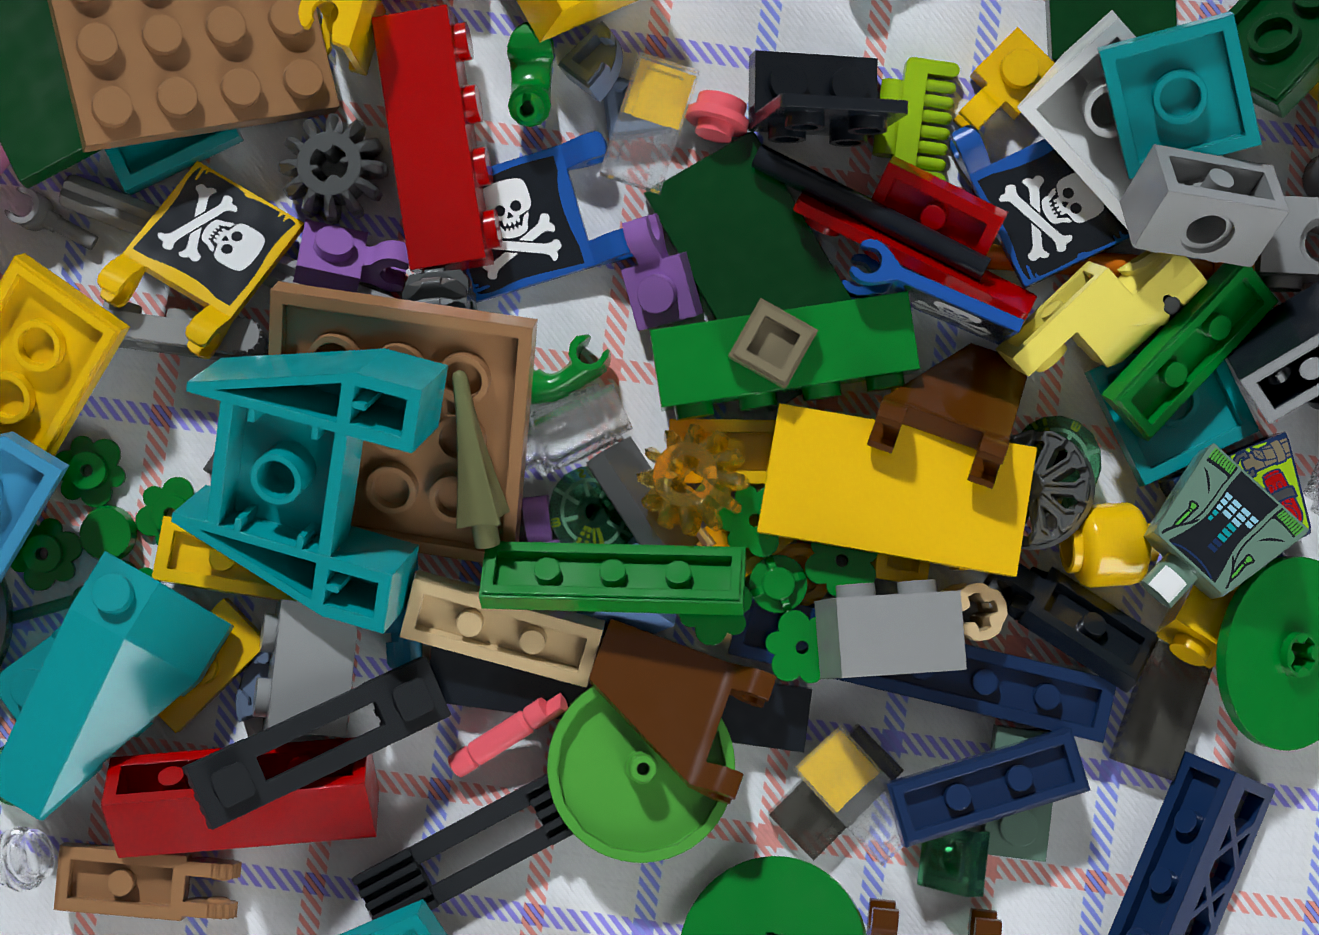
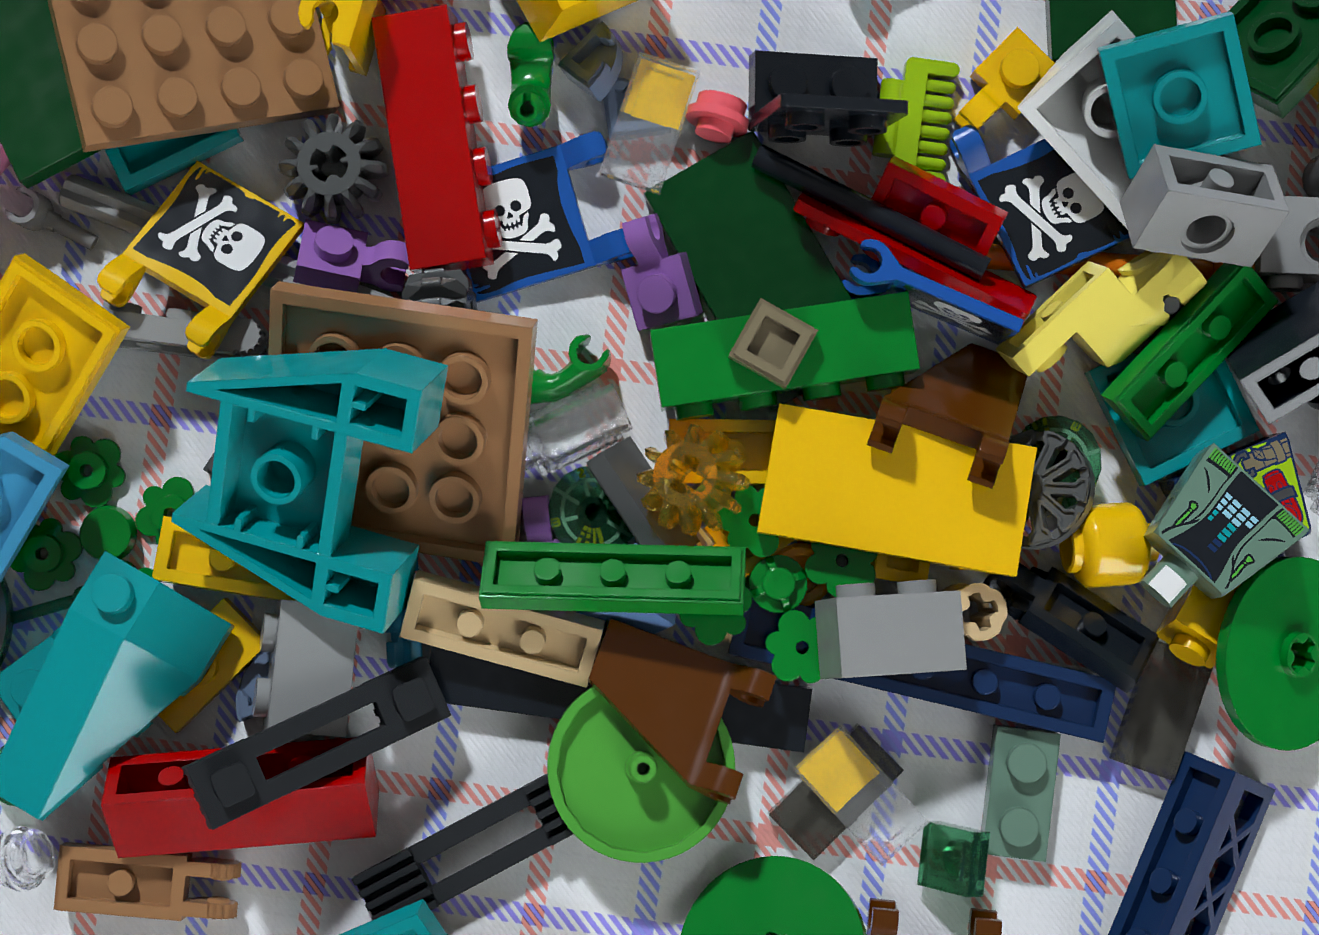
coral wheel [448,692,568,778] -> none
olive piece [452,370,510,549] -> none
dark blue tile [883,727,1091,848] -> none

